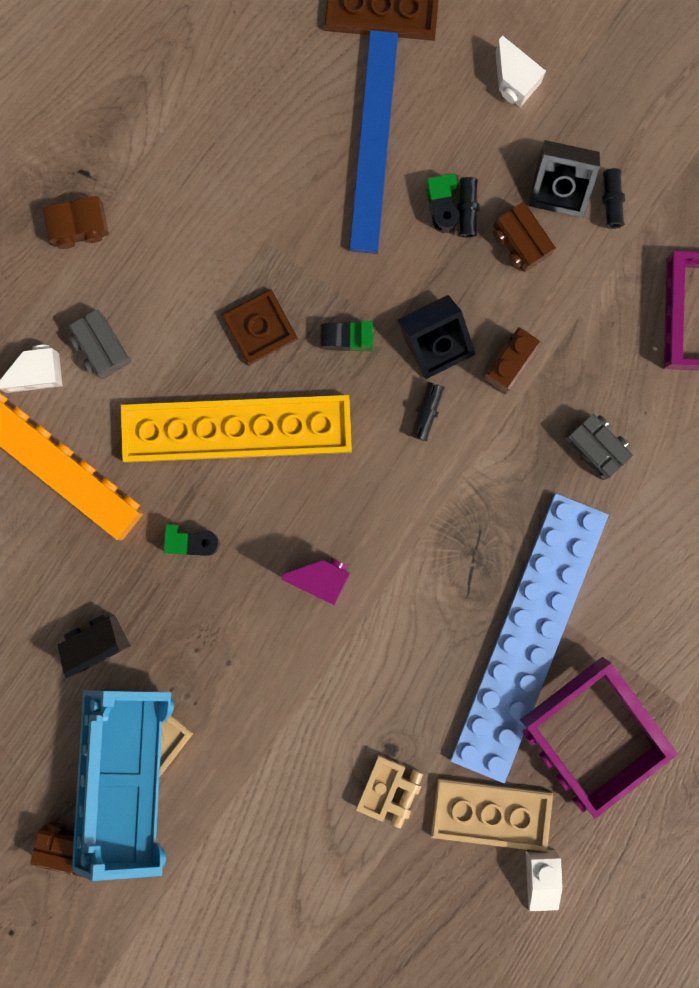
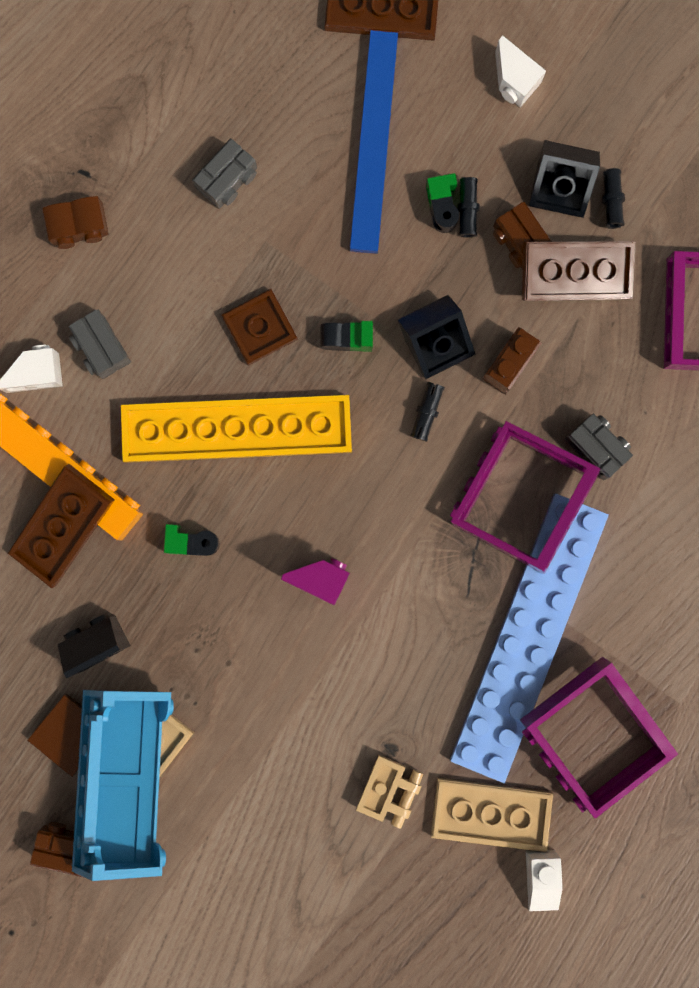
none -> reddish brown tile [7,464,115,588]
none -> reddish brown tile [27,694,82,777]
none -> dark grey brick [192,138,257,209]
none -> magenta window [450,421,600,574]
none -> tile [522,241,636,301]

